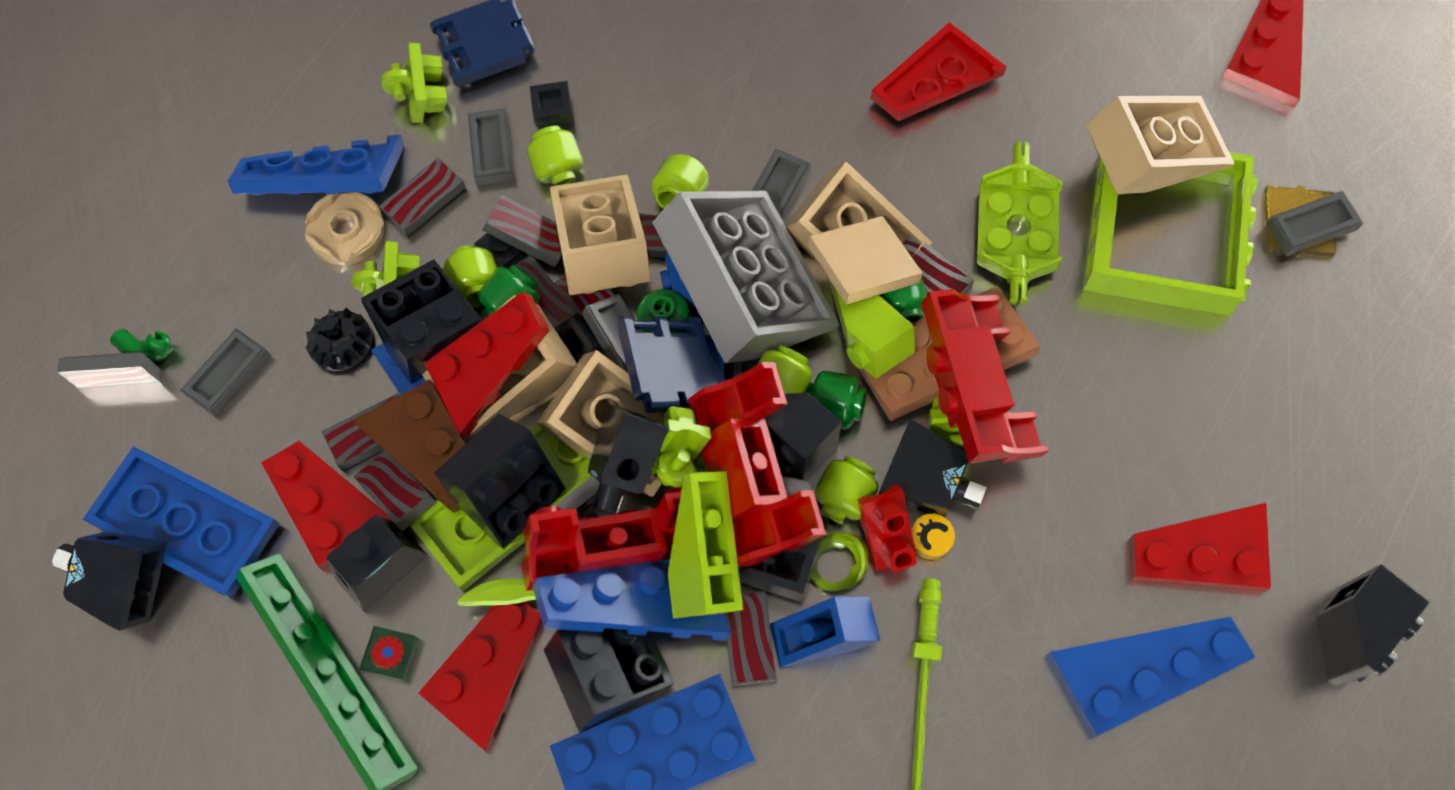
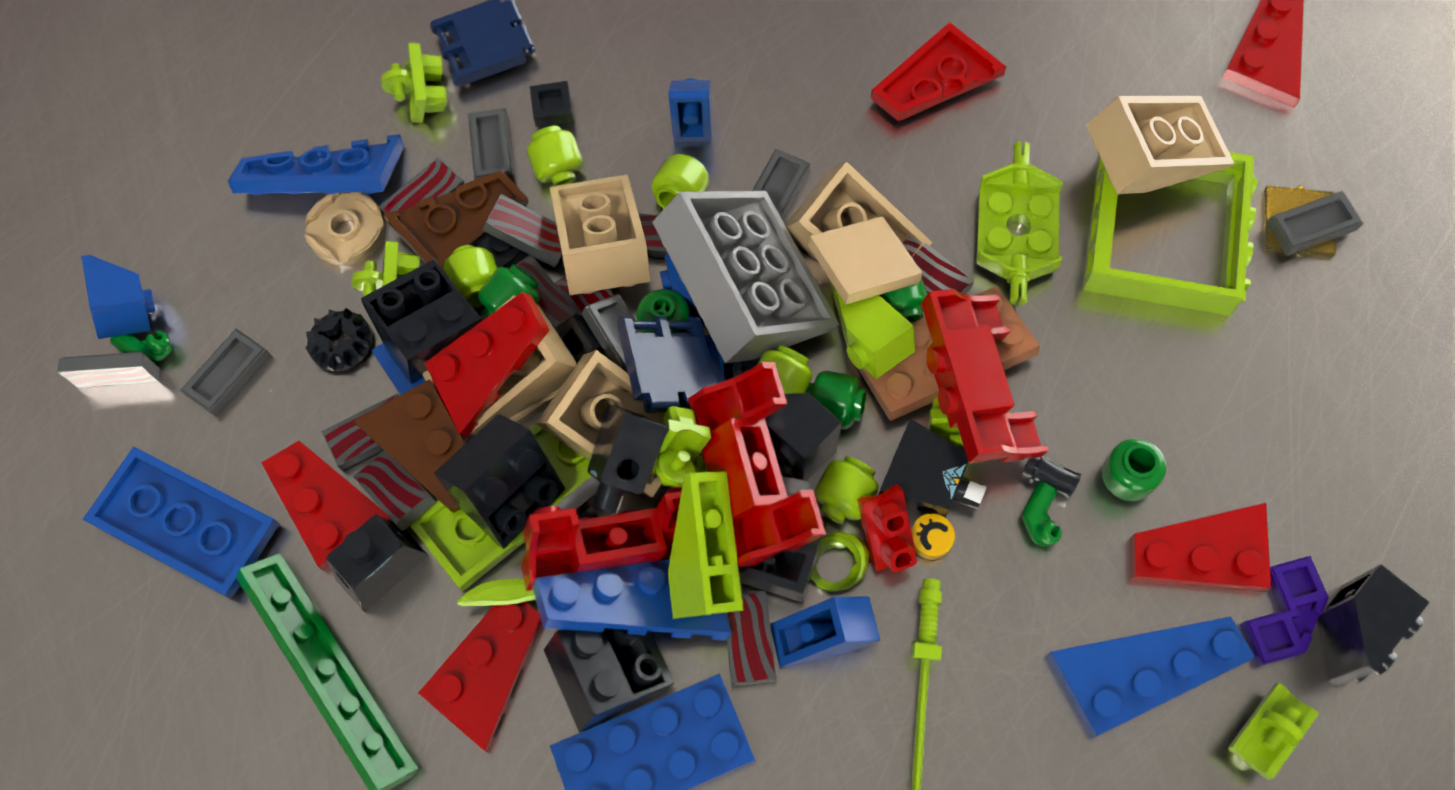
black torso [53,532,167,631] -> none
clear green tile [359,626,419,682] -> none
none -> blue slope [81,255,156,339]
none -> reddish brown wing [383,170,528,269]
none -> blue slope [669,78,712,142]
none -> black pin [1022,453,1082,499]
none -> green arm [1022,482,1062,547]
none -> green head [1102,438,1166,501]
none -> lime hips [1228,682,1320,781]
none -> dark purple tile [1240,556,1329,667]

